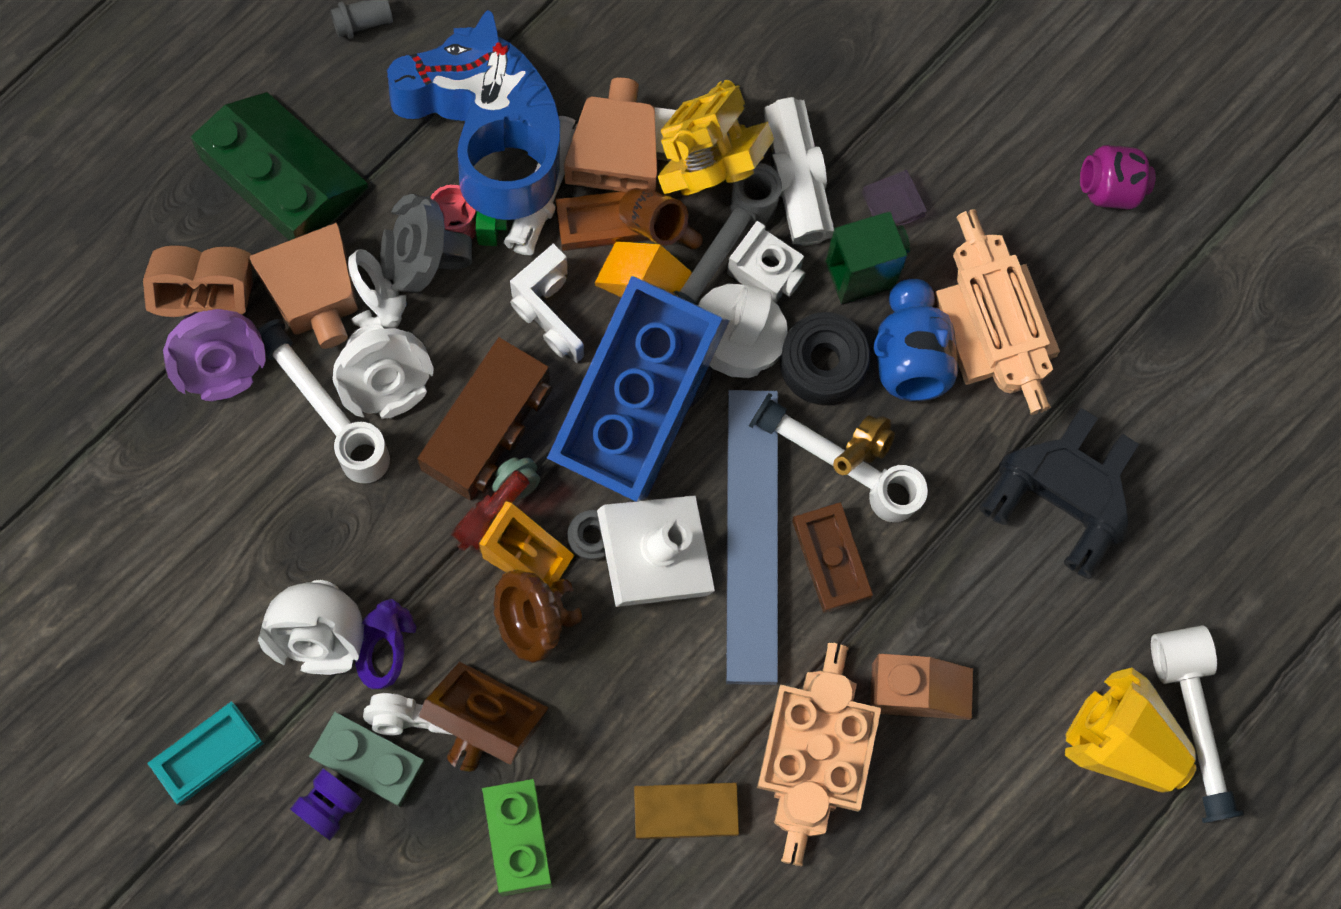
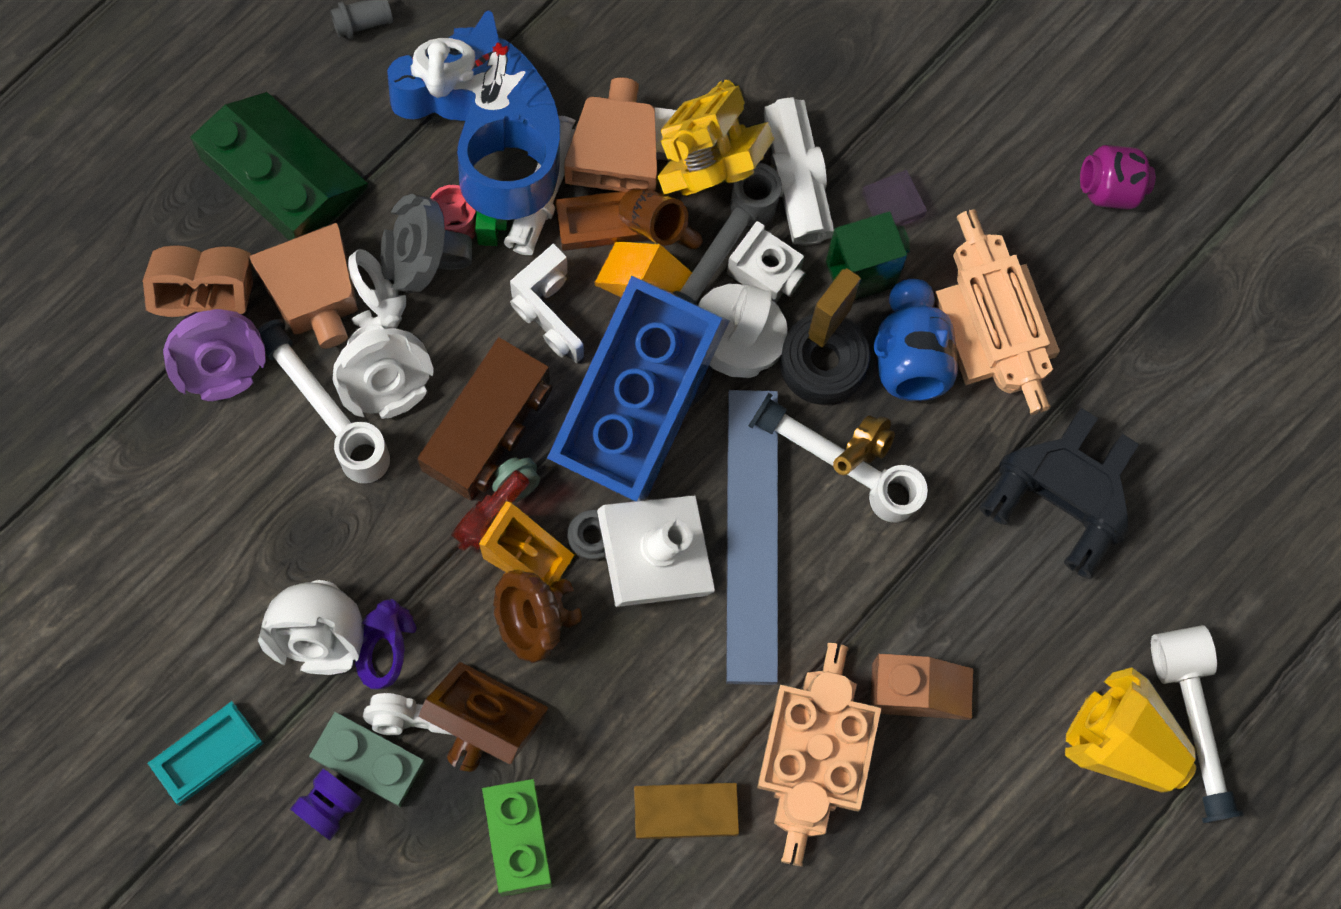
reddish brown plate [792,502,873,614] -> none
none -> white piece [411,38,475,98]
none -> pearl gold tile [808,268,861,348]

